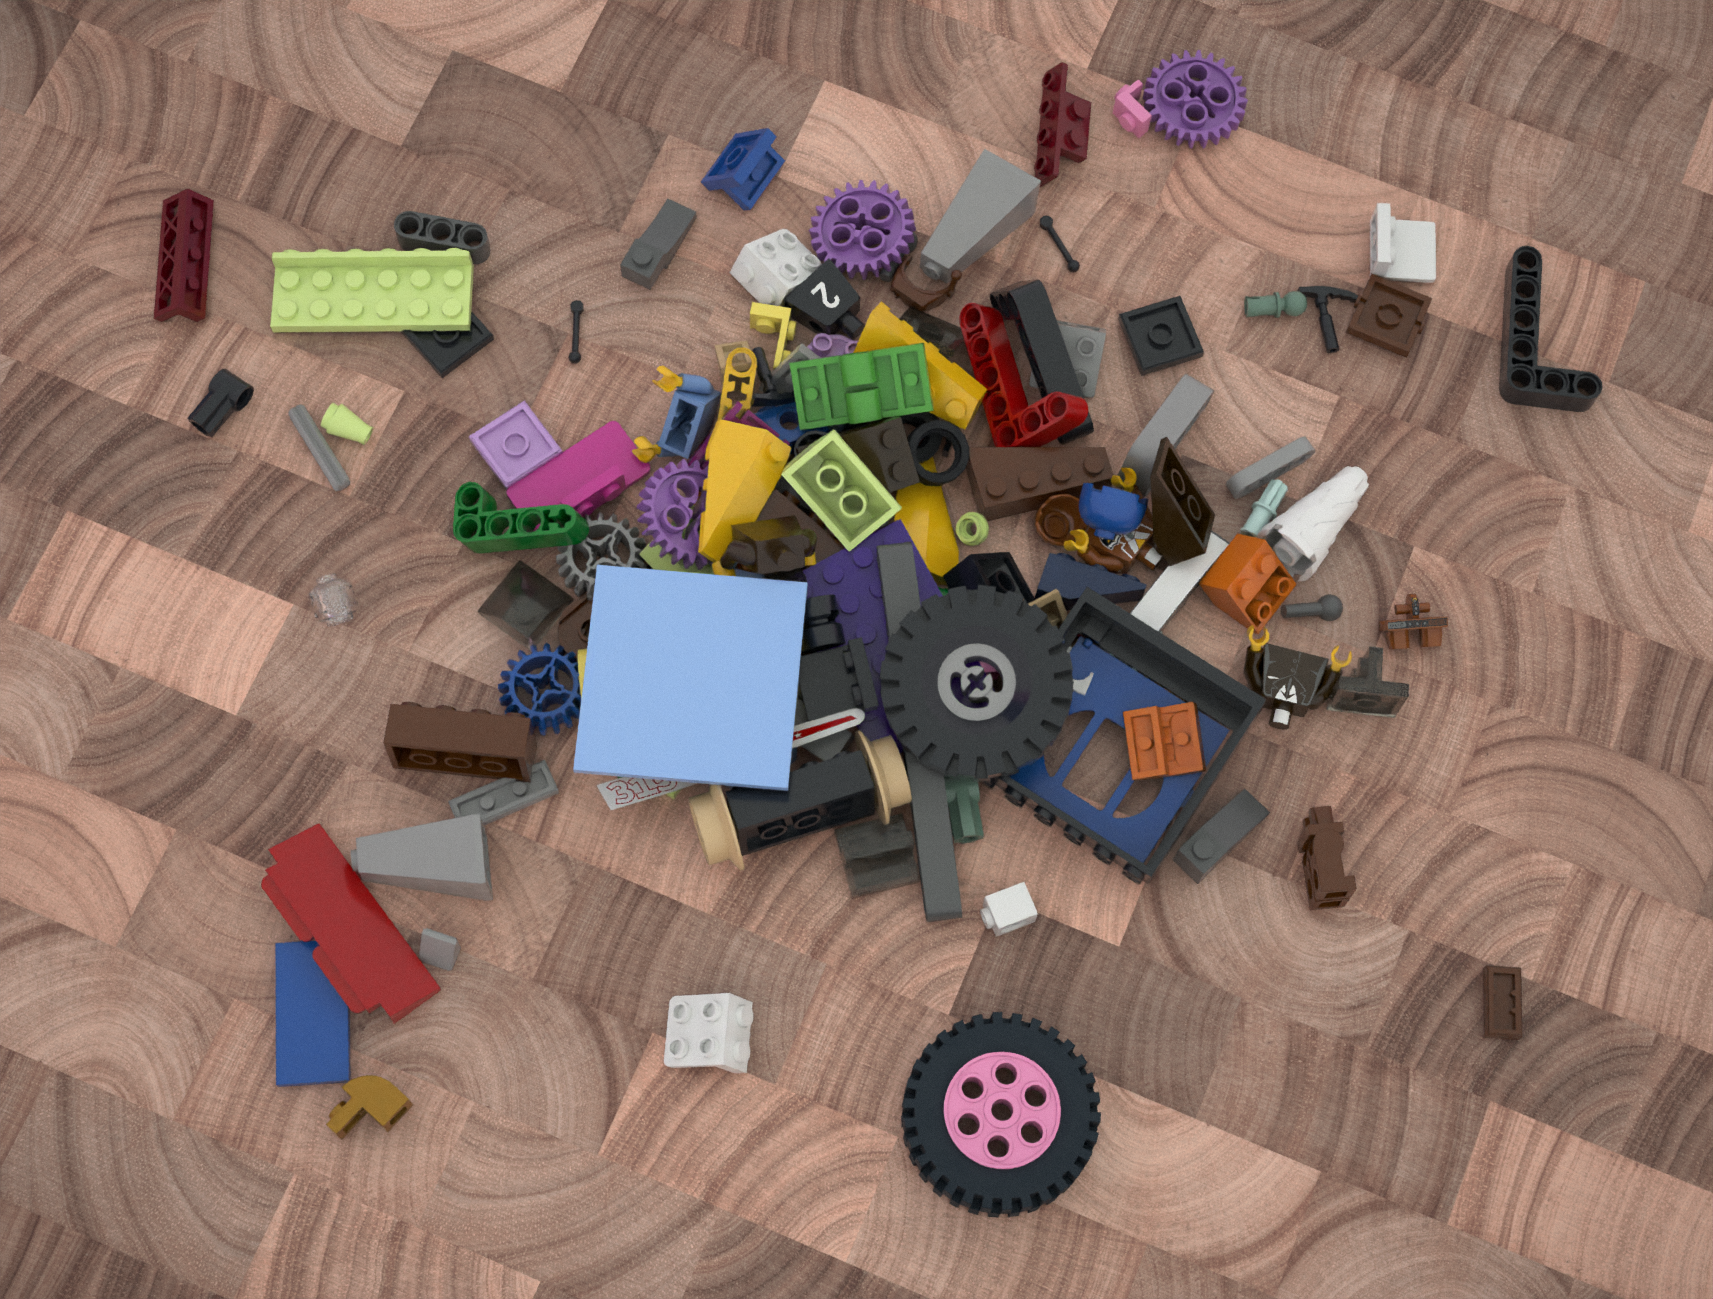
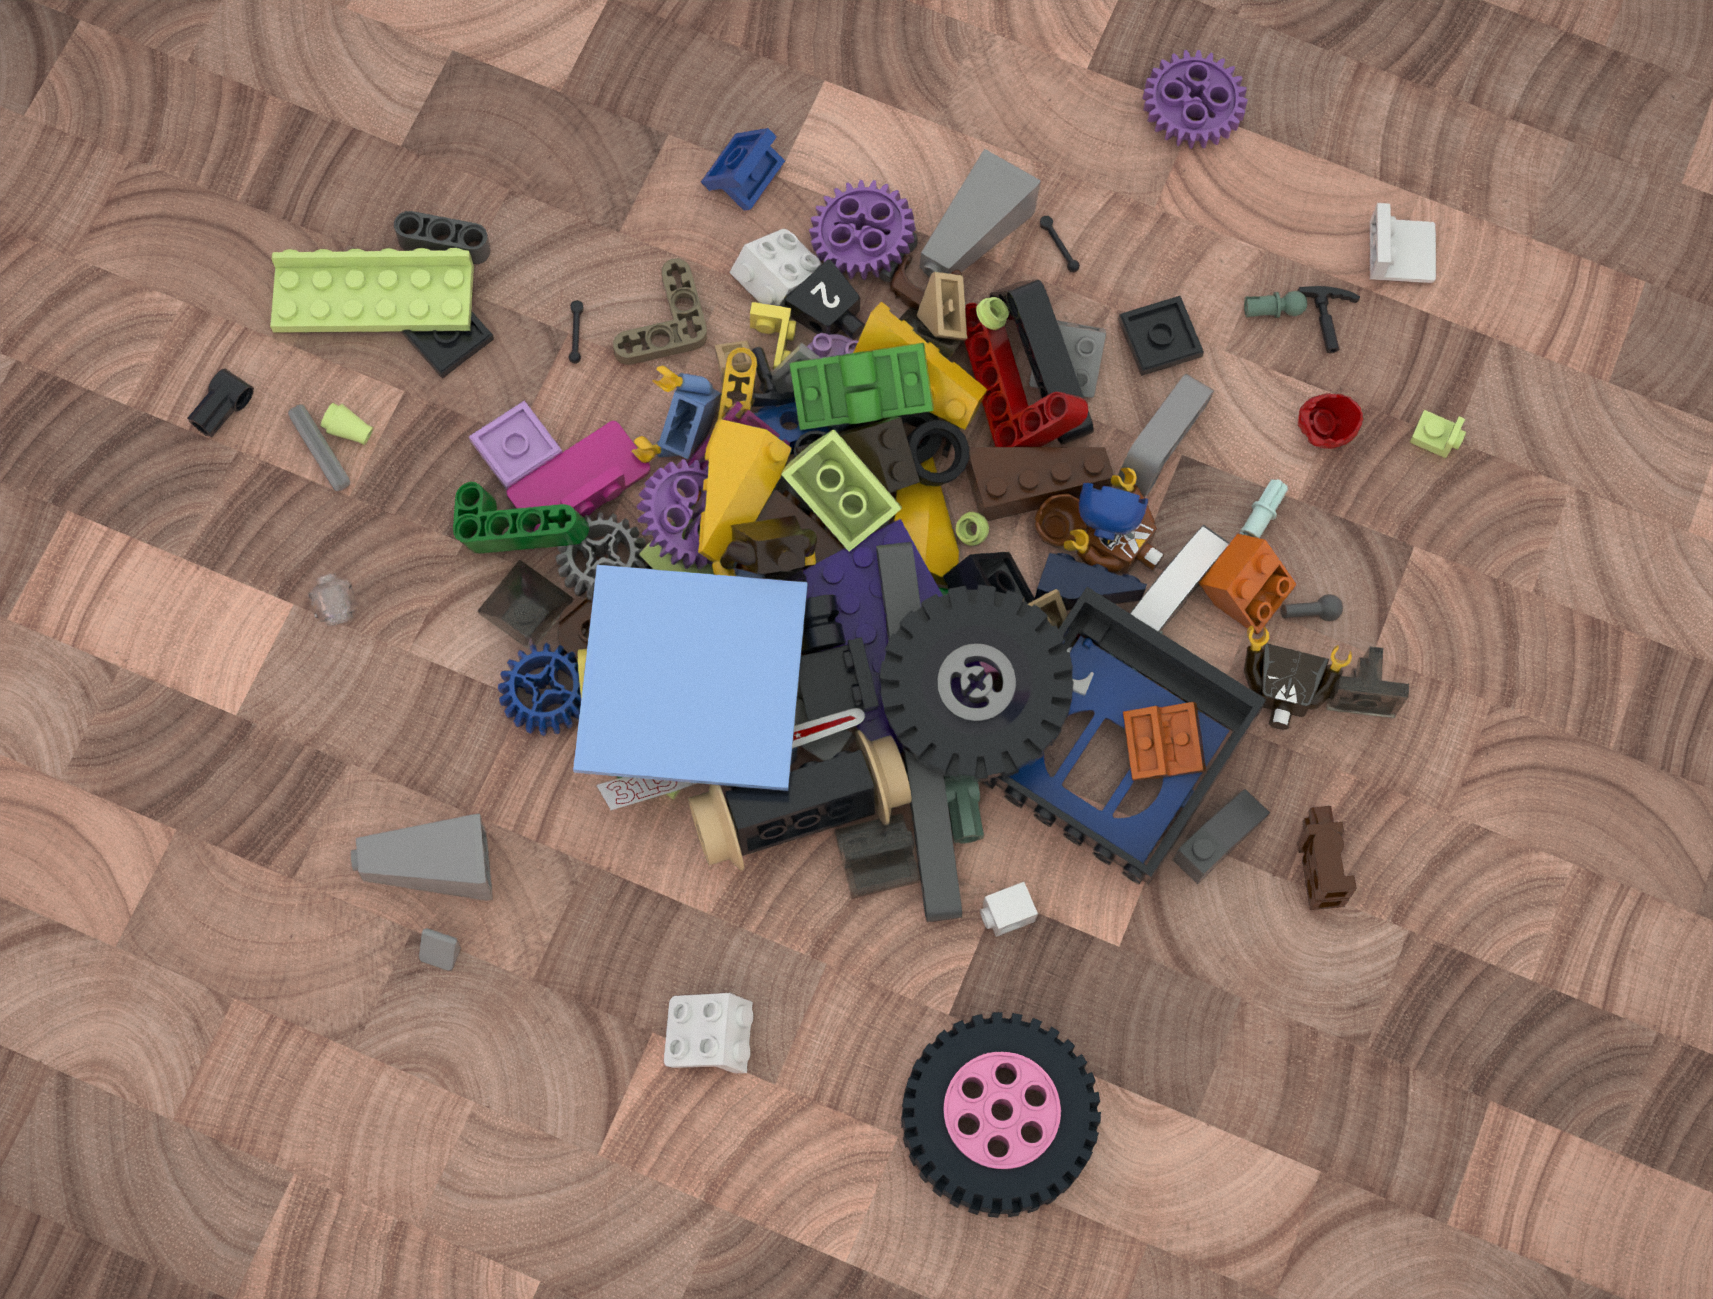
dark red fence [154,188,214,322] -> none
red slope [261,823,441,1024] -> none
blue tile [275,941,351,1087] -> none
pearl gold brick [326,1075,413,1140] -> none
reddish brown brick [383,702,537,783] -> none
light grey tile [448,760,559,825] -> none
dark grey slope [620,198,697,290] -> none
dark red bracket [1034,62,1091,187] -> none
bright pink bracket [1113,80,1152,138] -> none
dark brown slope [1150,437,1215,566] -> none
light grey beam [1225,437,1315,499] -> none
white cone [1257,466,1369,581] -> none
reddish brown plate [1346,273,1432,358] -> none
dark orange hips [1379,593,1448,649] -> none
reddish brown plate [1483,965,1522,1040] -> none
black beam [1499,246,1603,412] -> none
none -> dark tan beam [613,258,707,365]
none -> tan slope [916,272,967,341]
none -> yellowish green plate [976,297,1009,330]
none -> red hair [1298,393,1363,449]
none -> yellowish green bracket [1410,410,1466,458]

